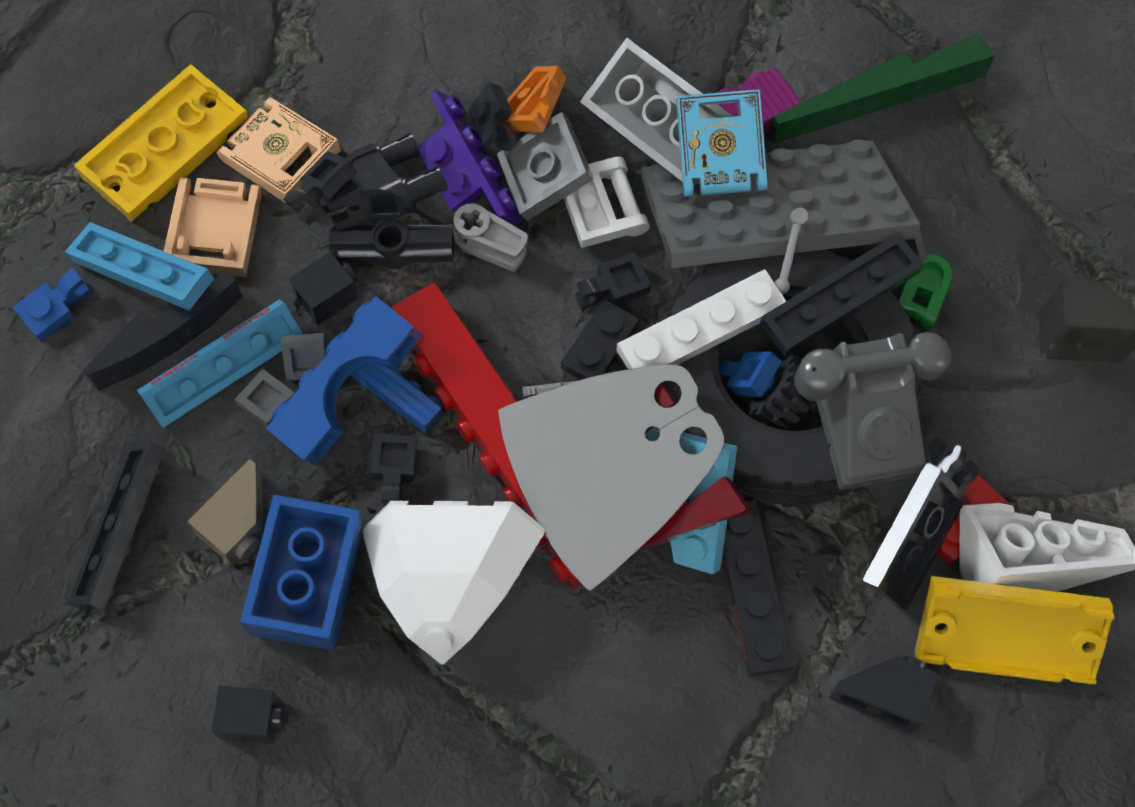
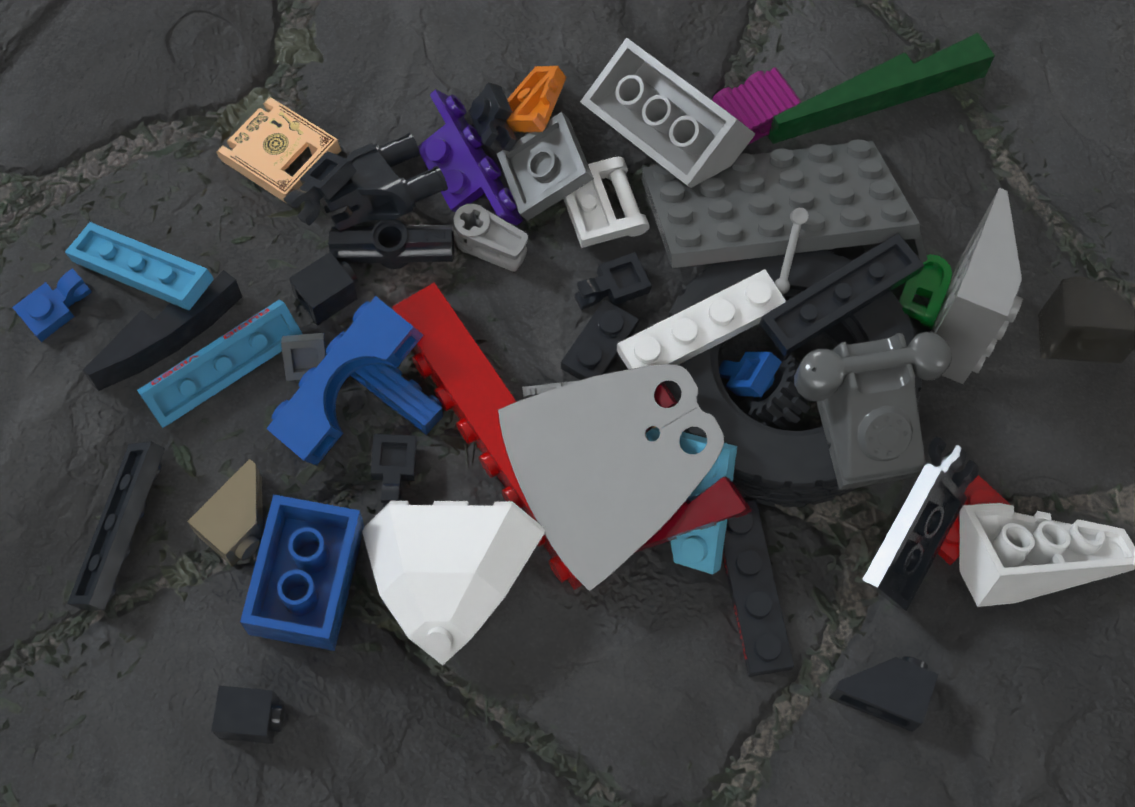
yellow piece [74,64,248,222] -> none
light nougat container [164,177,262,277] -> none
dark grey plate [235,369,295,428] -> none
medium azure container [676,89,767,197] -> none
yellow piece [914,576,1115,685] -> none
none -> light grey slope [930,188,1023,384]

